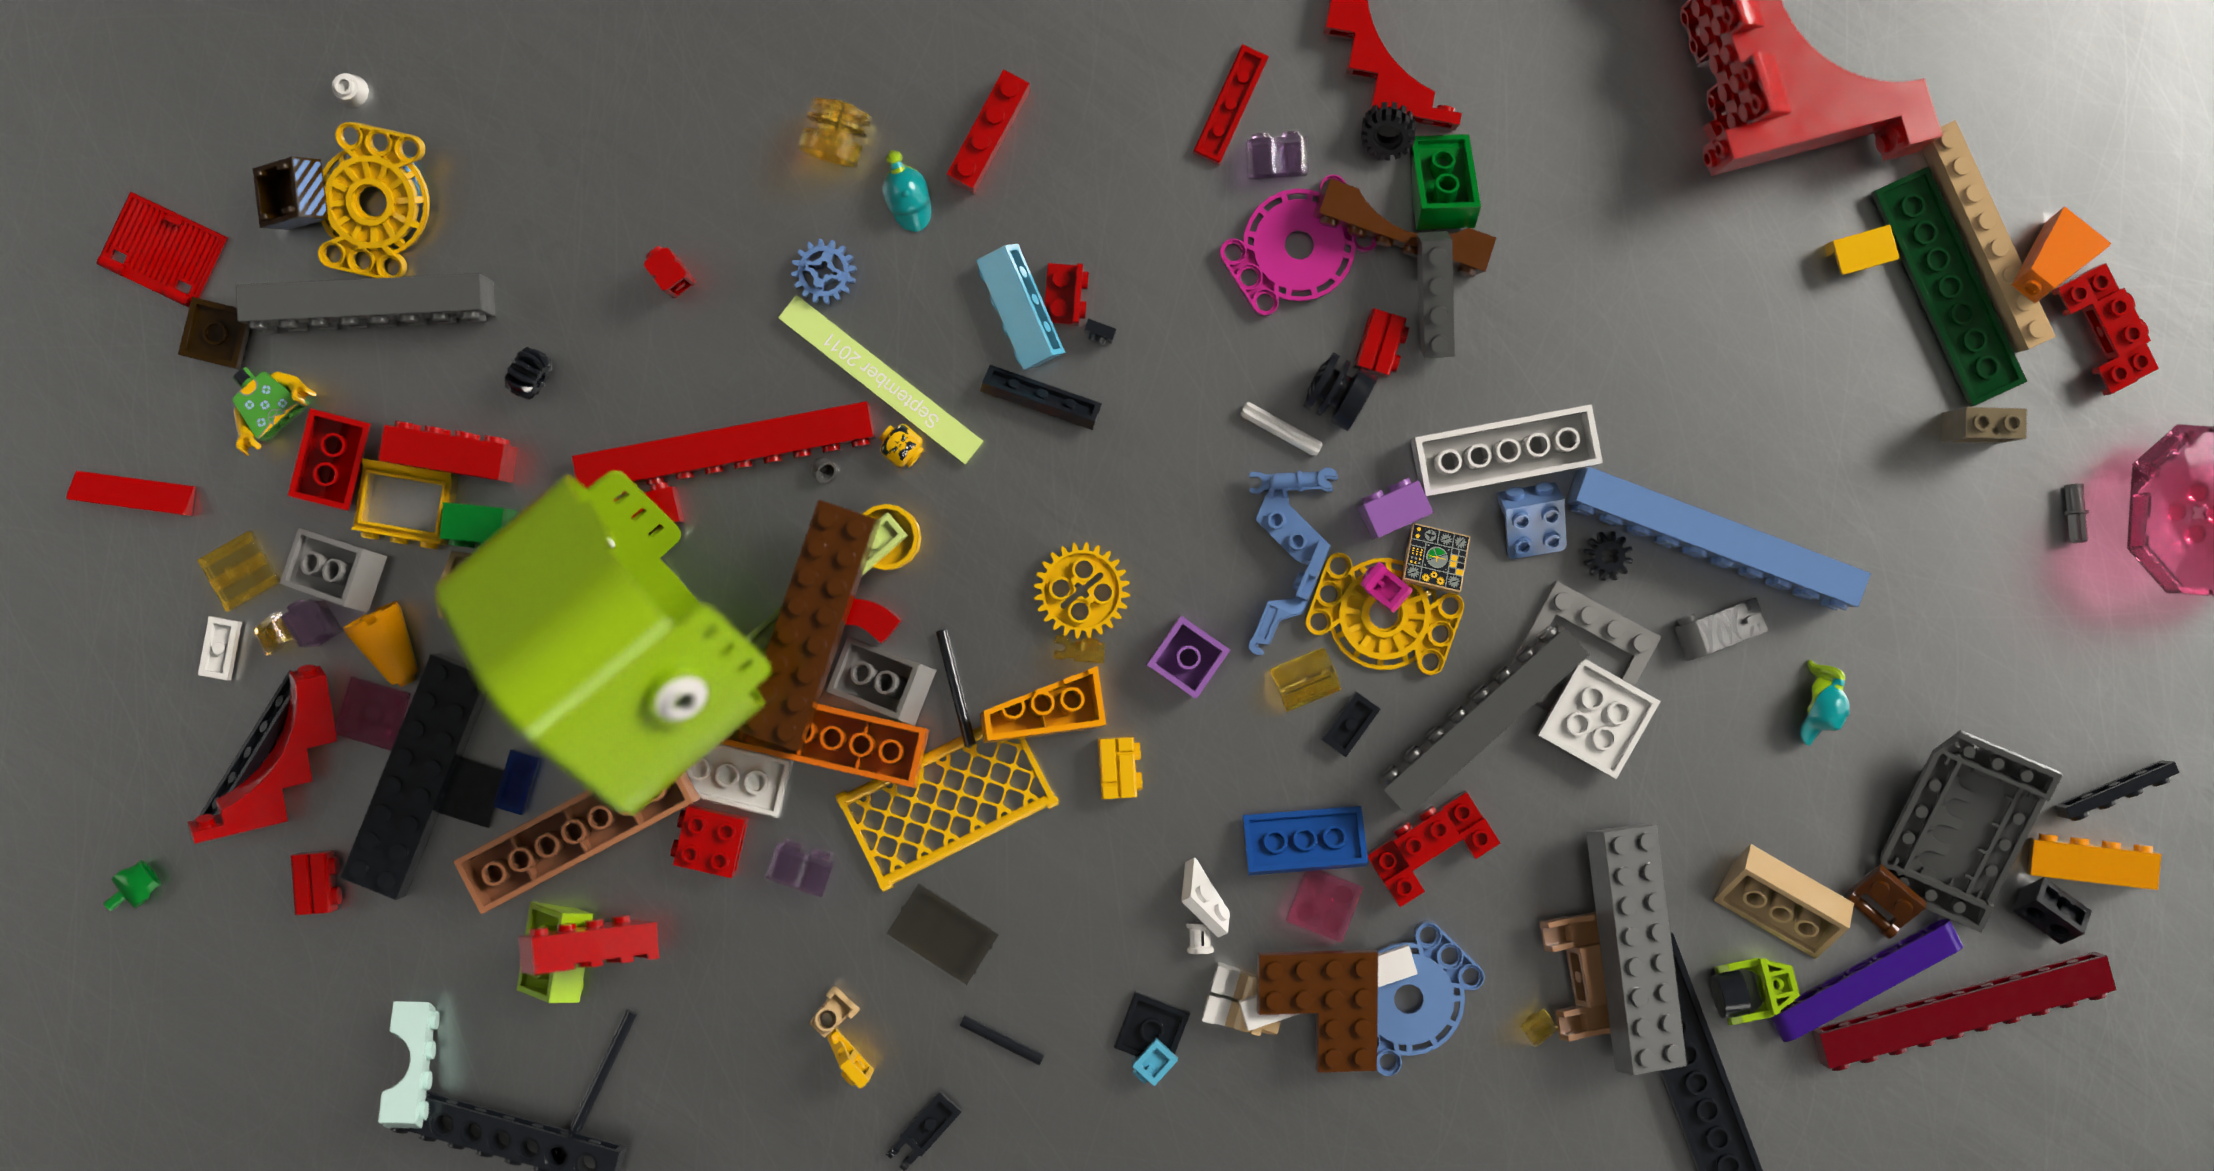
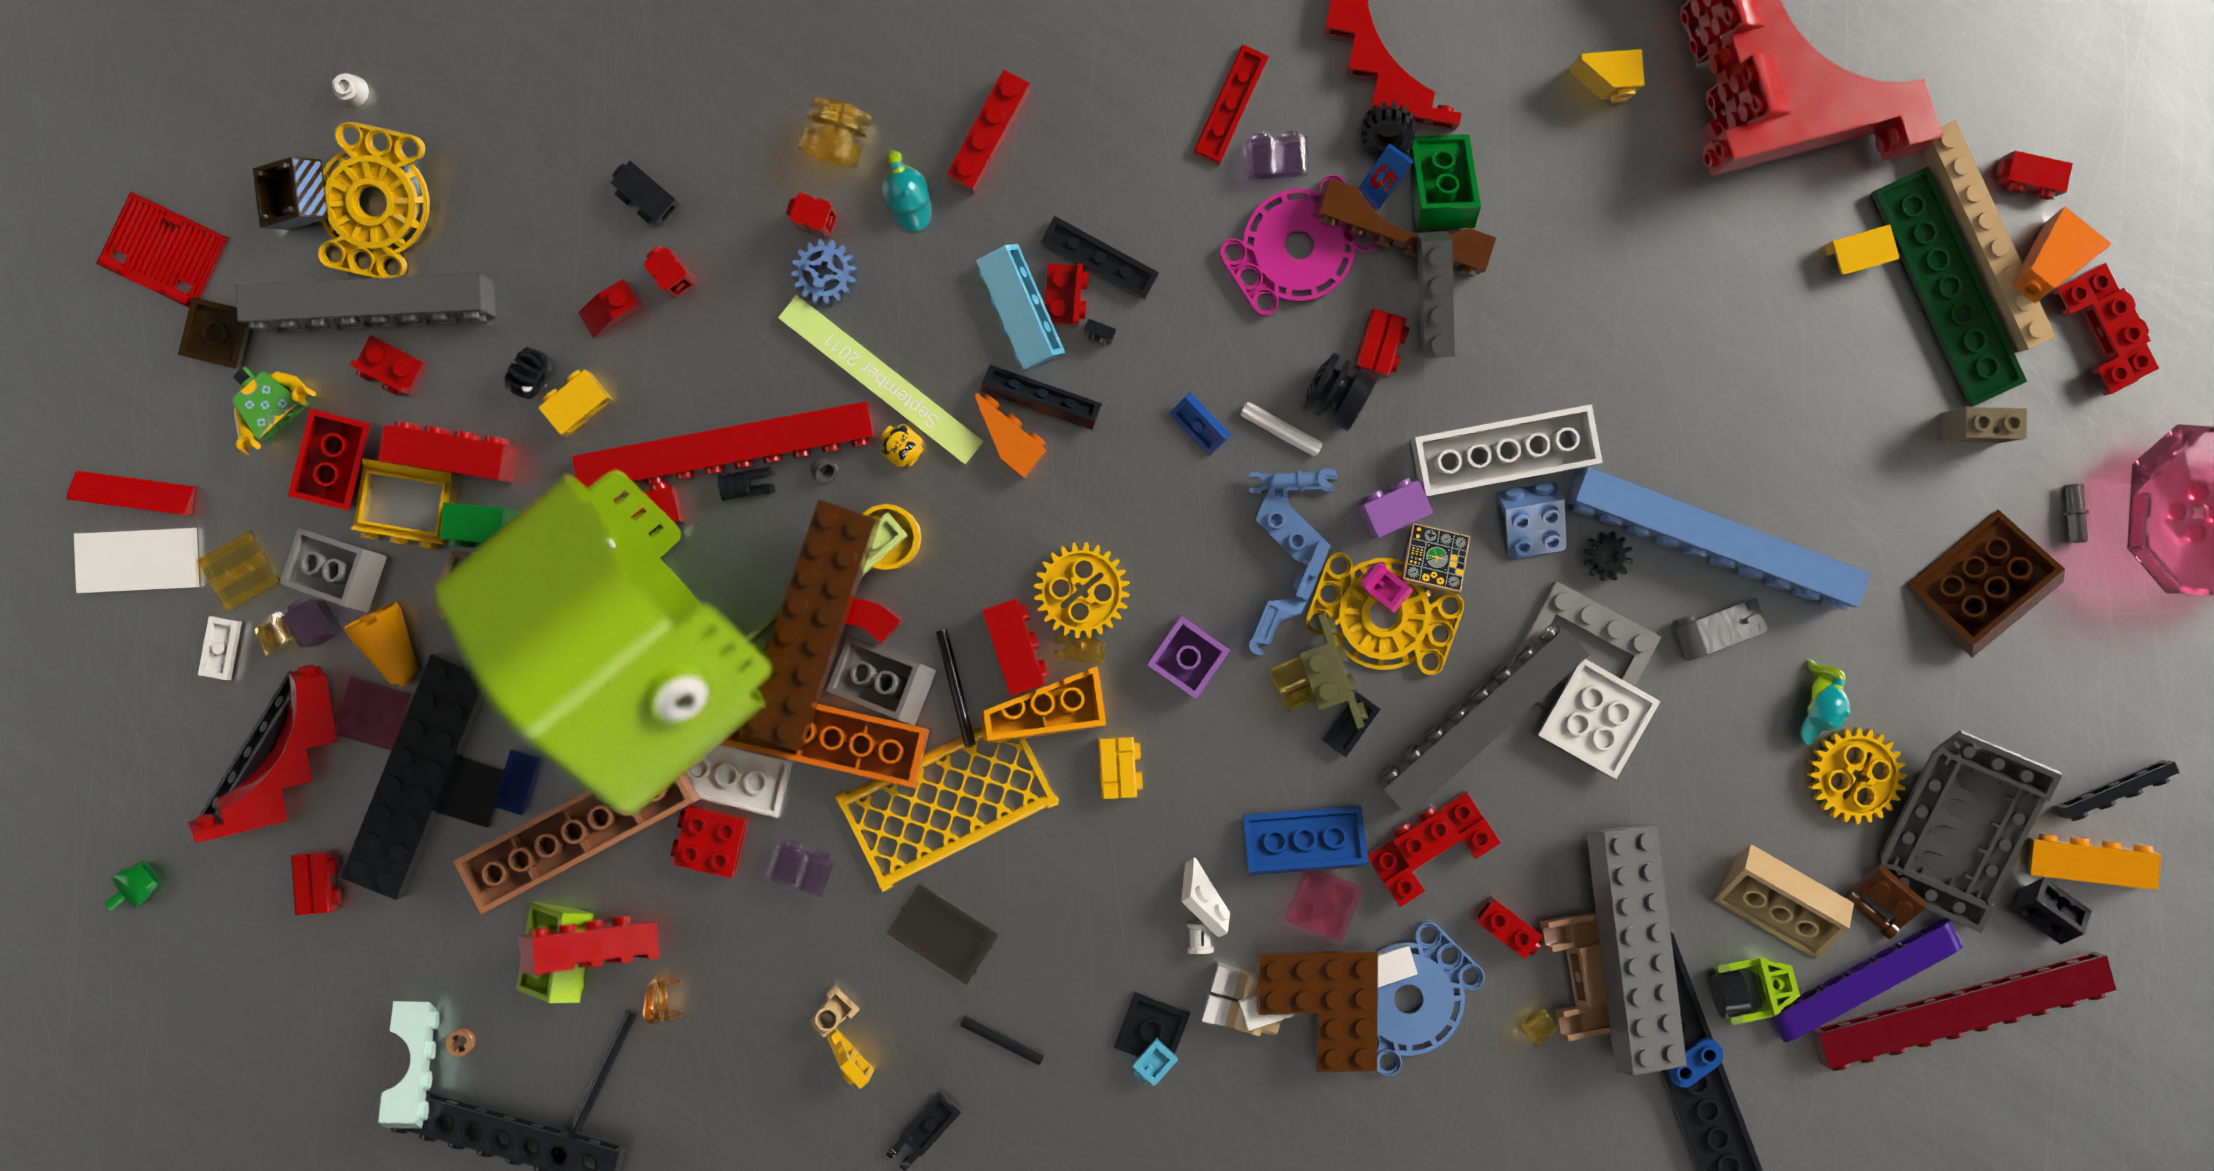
none -> white tile [74,528,200,593]
none -> red bracket [349,335,426,396]
none -> medium nougat bush [445,1028,475,1057]
none -> yellow brick [538,369,613,437]
none -> red slope [578,278,645,338]
none -> black brick [611,160,680,226]
none -> clear orange piece [643,976,687,1024]
none -> black hinge [718,467,776,501]
none -> red brick [786,192,837,240]
none -> orange slope [975,393,1047,479]
none -> red brick [982,599,1049,696]
none -> black plate [1040,216,1159,300]
none -> blue plate [1169,392,1231,456]
none -> olive bracket [1300,613,1368,729]
none -> blue tile [1358,143,1414,210]
none -> red brick [1473,896,1543,959]
none -> yellow slope [1570,49,1644,104]
none -> blue plate [1666,1038,1723,1087]
none -> yellow gear [1807,727,1907,824]
none -> reddish brown slope [1908,509,2065,658]
none -> red brick [1997,150,2073,200]

